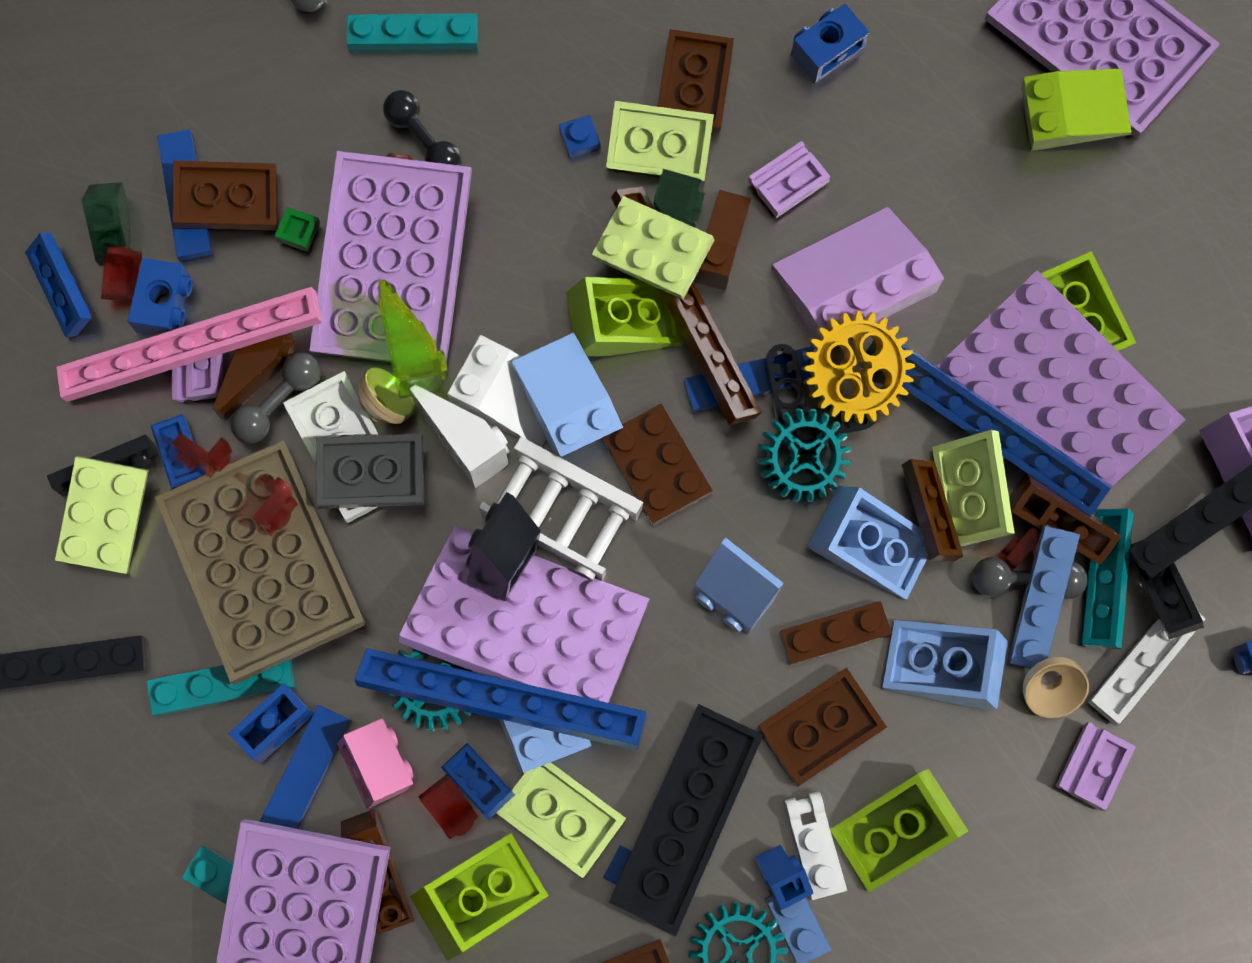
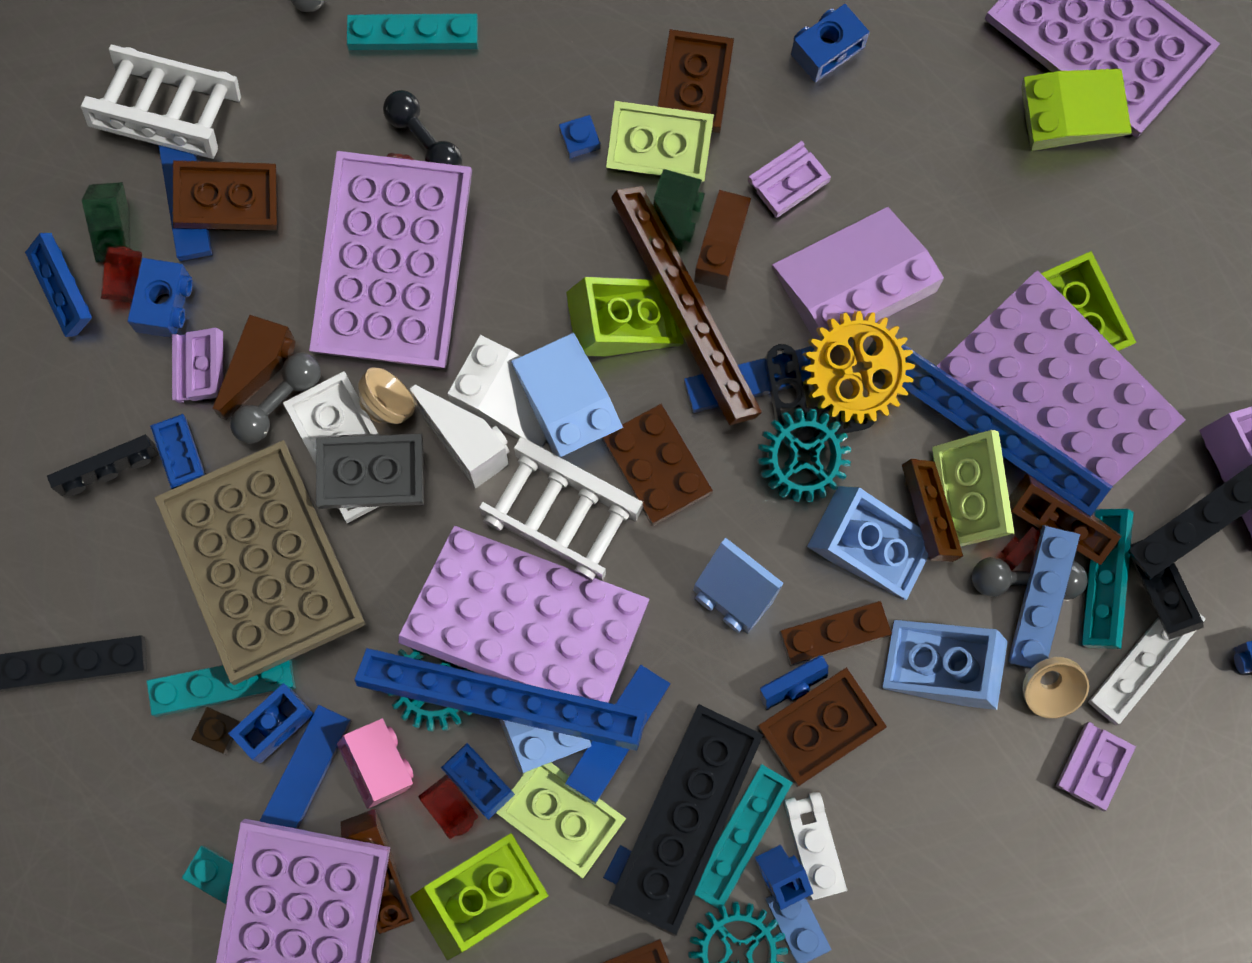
yellowish green plate [55,456,149,574] -> none
bright pink plate [56,287,322,402] -> none
clear red bracket [171,433,232,478] -> none
clear red bracket [253,474,298,537] -> none
green plate [274,207,320,252] -> none
clear neon green slope [378,280,447,399] -> none
black slope [465,492,541,601] -> none
yellowish green plate [592,196,714,299] -> none
lime slope [830,768,968,893] -> none
none -> white fence [81,44,241,159]
none -> dark brown plate [191,707,240,755]
none -> blue tile [564,665,671,805]
none -> teal plate [694,764,793,909]
none -> blue plate [760,655,829,710]

